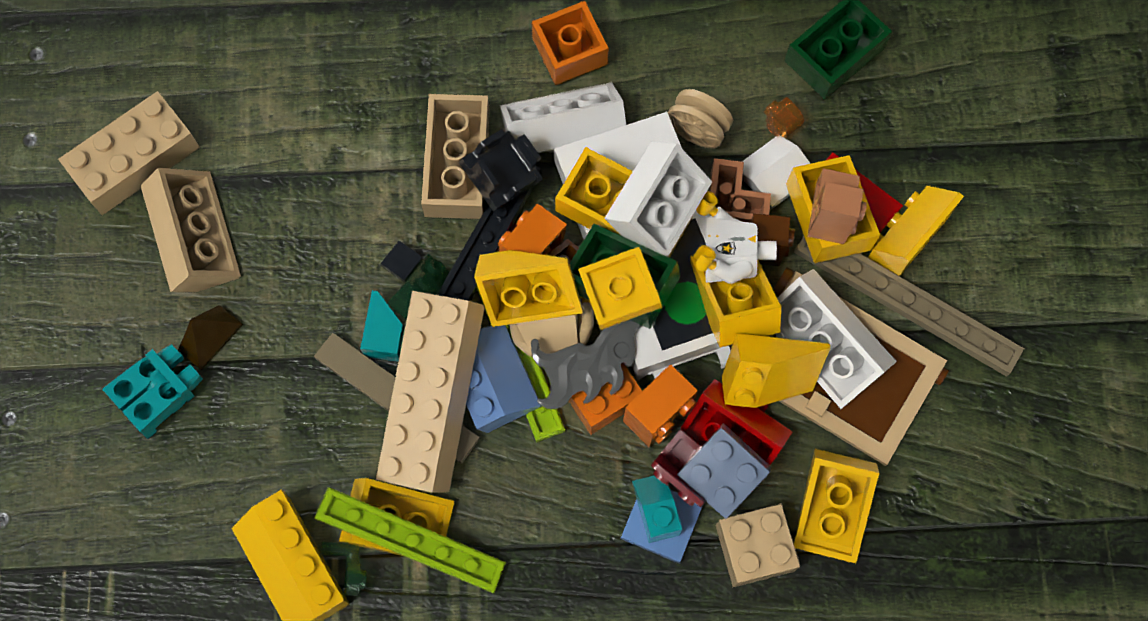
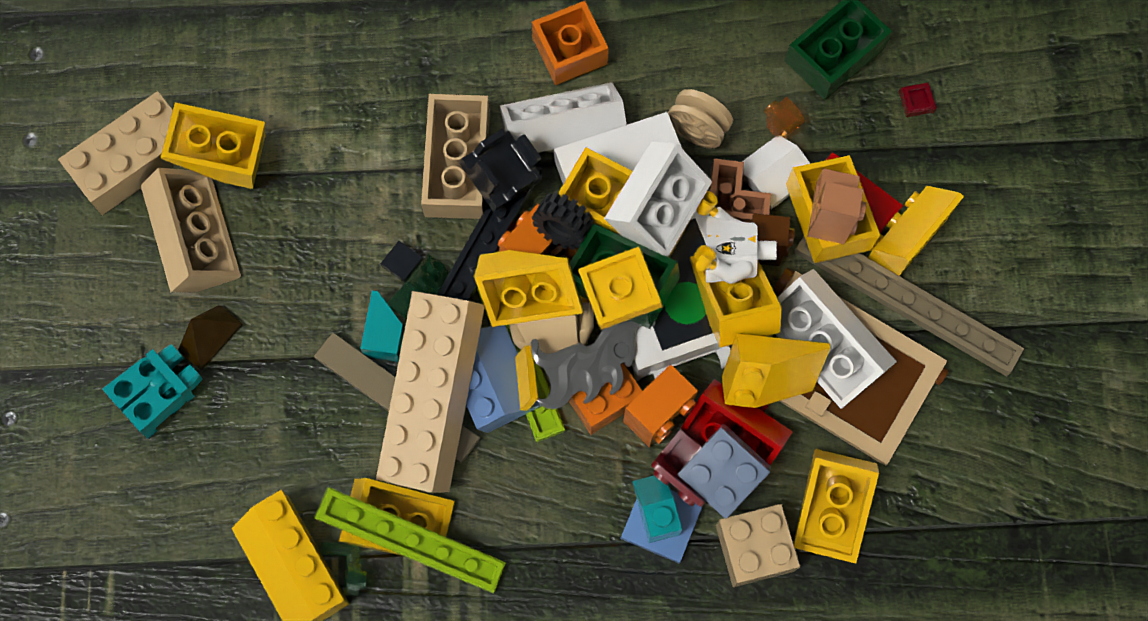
none -> yellow slope [161,102,266,189]
none -> yellow piece [515,345,538,411]
none -> black tyre [532,193,594,250]
none -> dark red tile [899,82,936,118]

